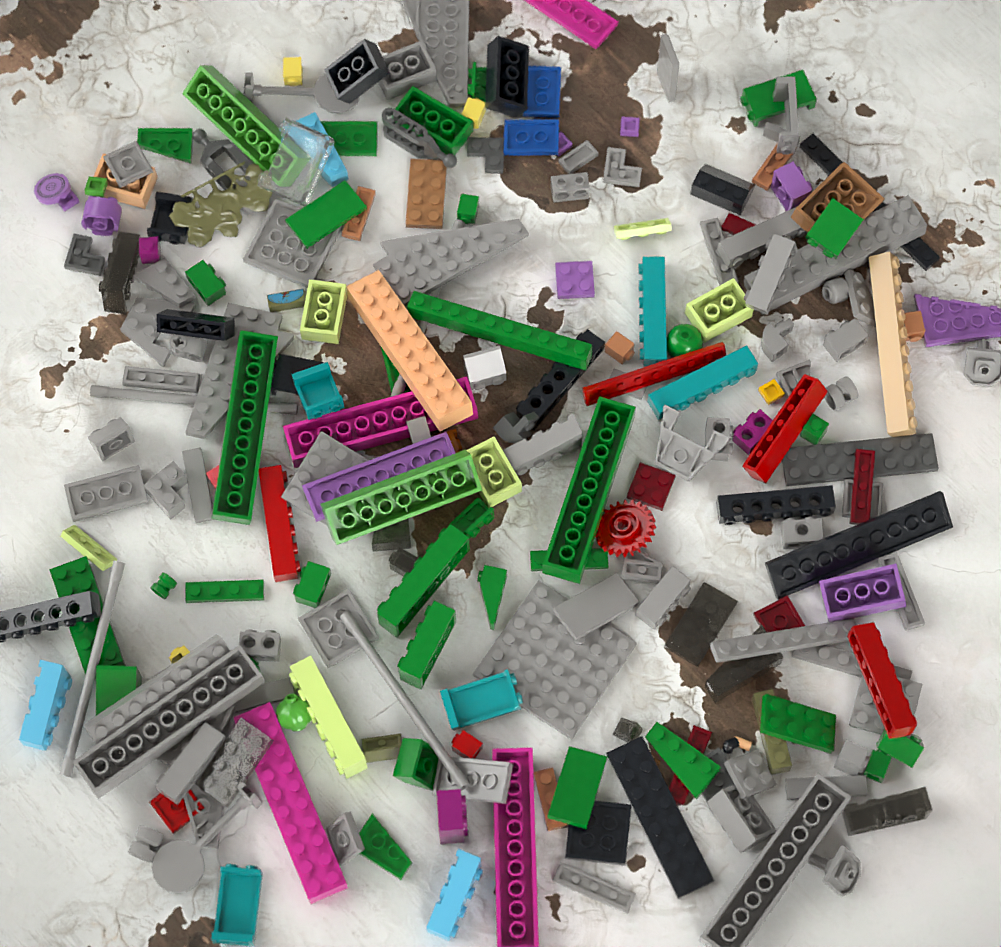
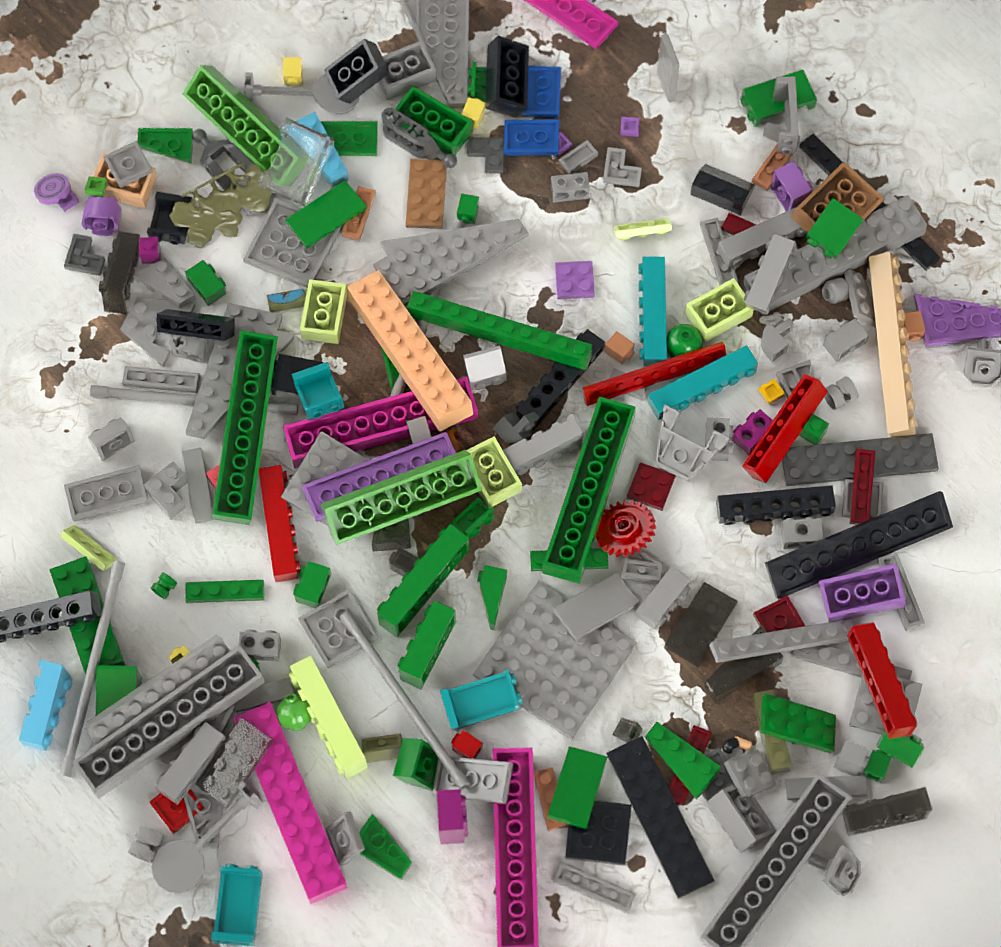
medium azure wedge [426,849,483,941] -> none

